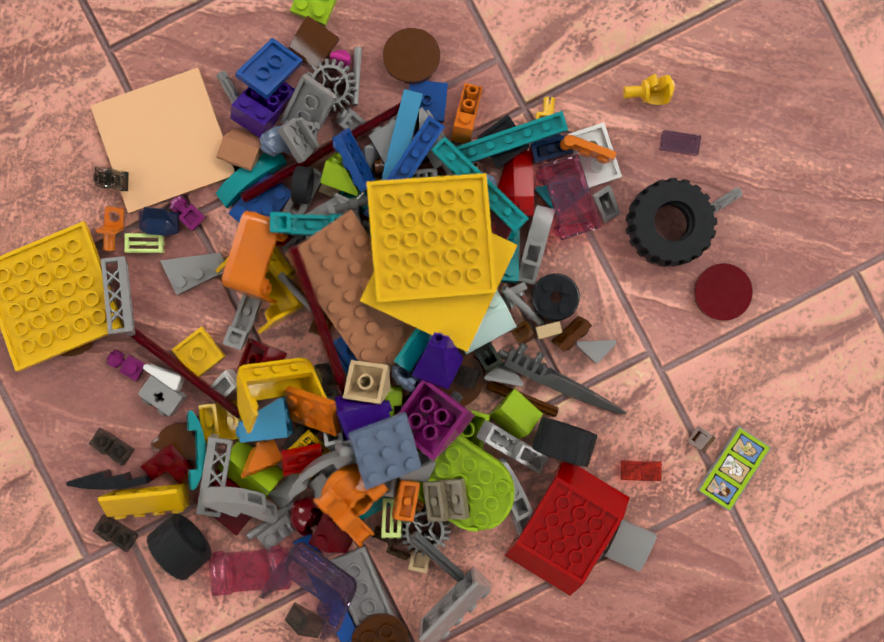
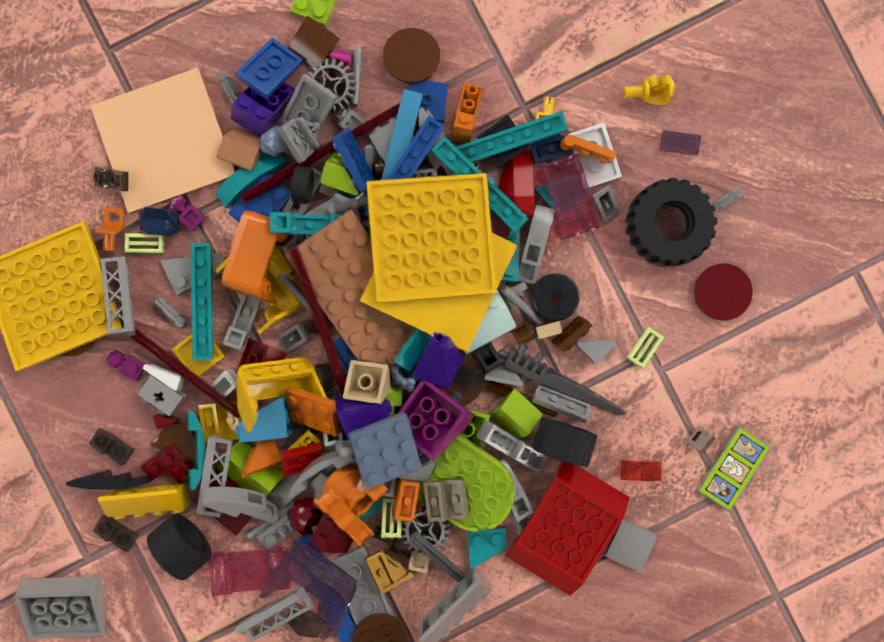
none -> light grey slope [14,576,106,639]
none -> dark red slope [152,414,180,429]
none -> light grey axle [154,297,187,329]
none -> teal plate [191,243,214,360]
none -> light grey fence [235,586,314,642]
none -> light grey slope [277,323,312,353]
none -> pearl gold wing [364,549,414,595]
none -> teal wing [467,527,507,569]
none -> light grey tile [532,384,591,423]
none -> yellowish green tile [626,327,664,369]

